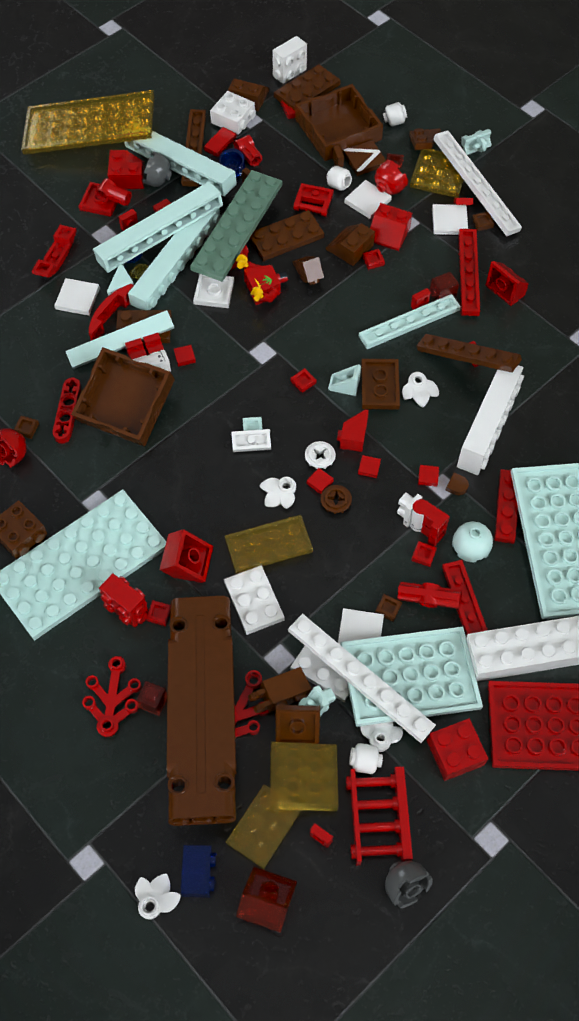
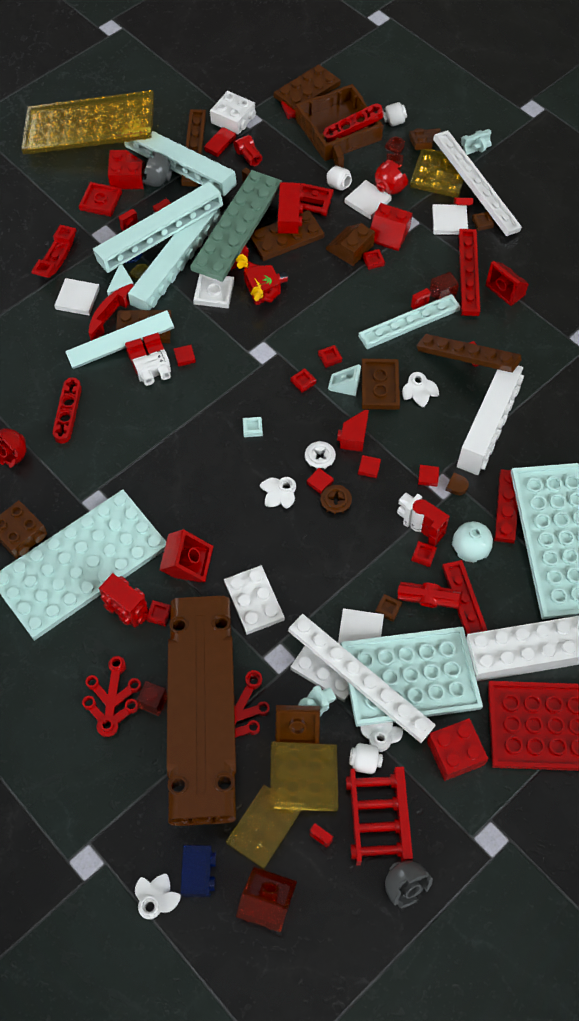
reddish brown tile [14,416,39,439] -> none
reddish brown tile [71,347,175,447] -> none
red piece [95,178,132,206] -> none
clear blue piece [219,149,245,178] -> none
clear yellow plate [225,515,313,574] -> none
reddish brown slope [228,78,269,112] -> none
white plate [232,429,271,452] -> none
reddish brown hinge [248,667,312,714] -> none
white brick [272,36,307,84] -> none
slope [292,256,324,285] -> none
reddish brown tile [343,140,386,176] -> none
none -> red brick [278,182,304,234]
none -> red tile [318,345,342,368]
none -> red beam [323,104,384,142]
none -> clear red tile [385,137,405,155]

